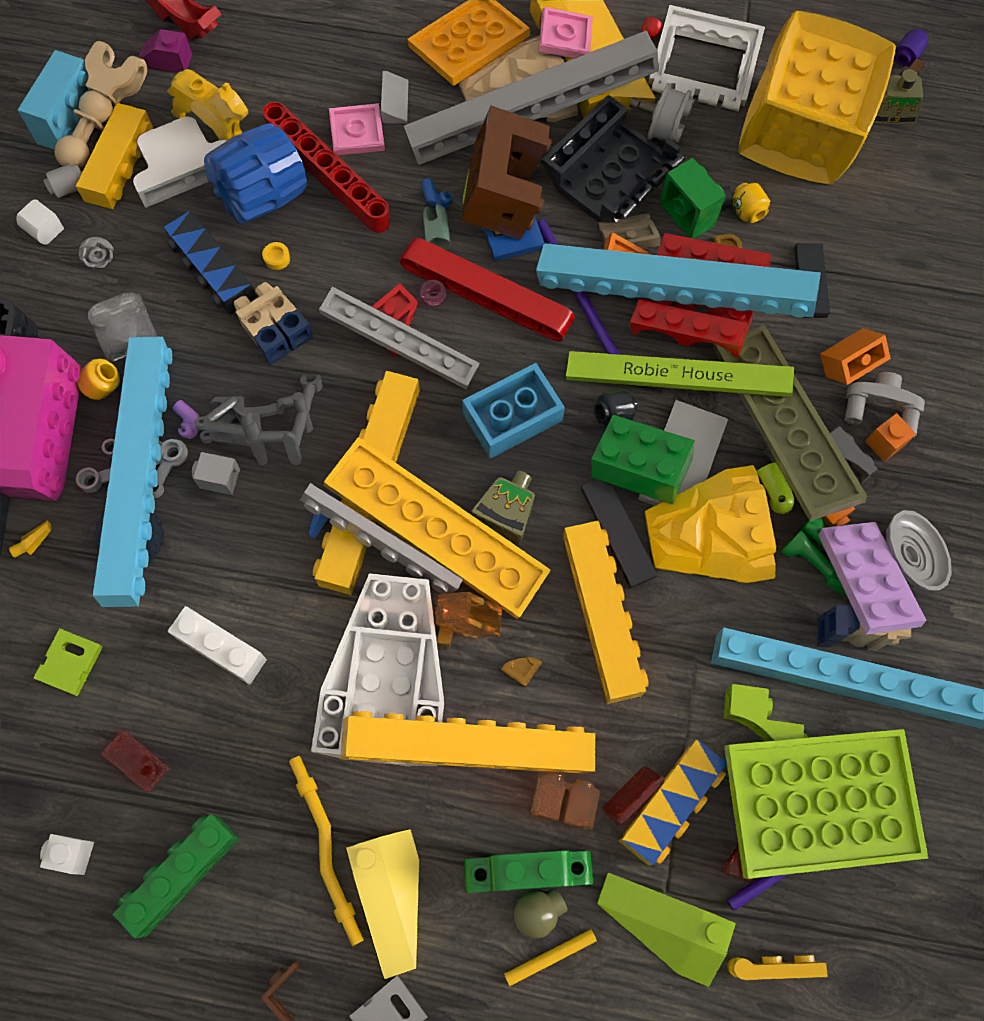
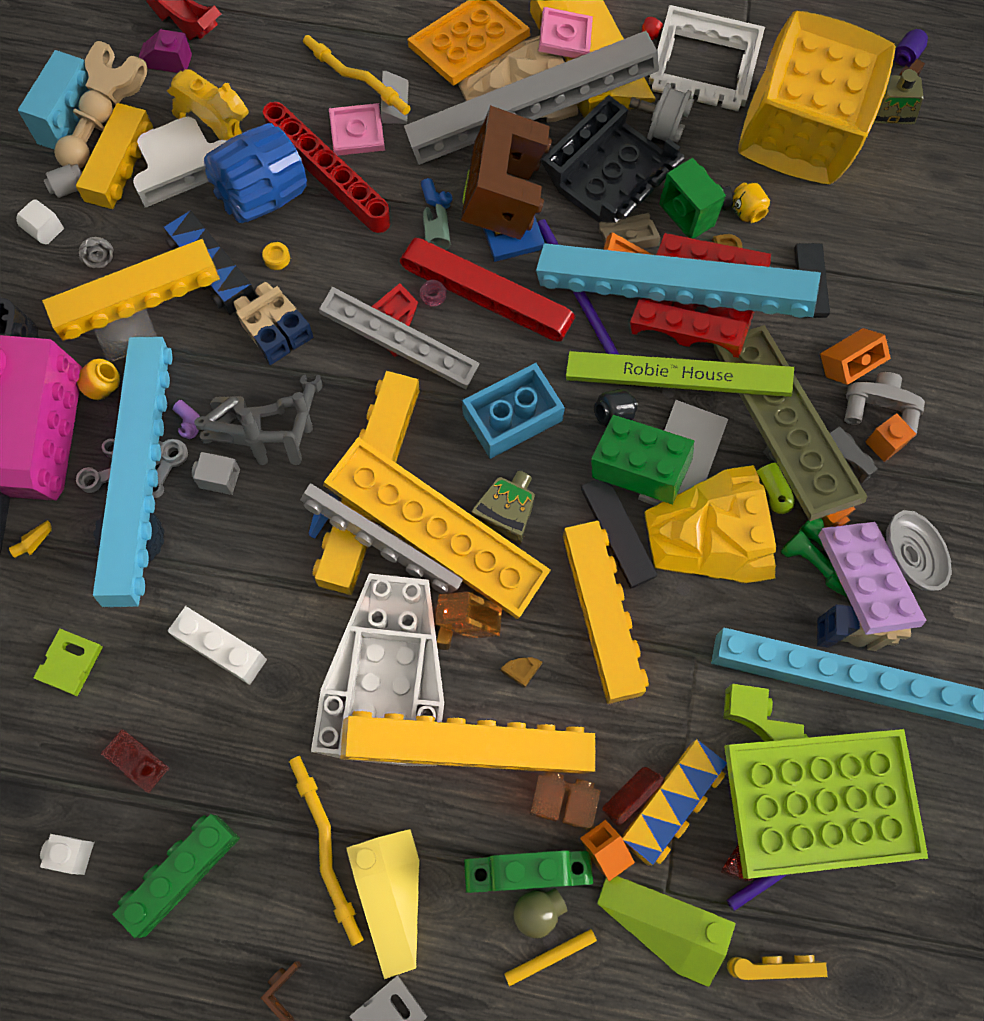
none -> yellow brick [42,239,220,341]
none -> yellow bar [303,35,410,115]
none -> orange brick [580,820,635,881]

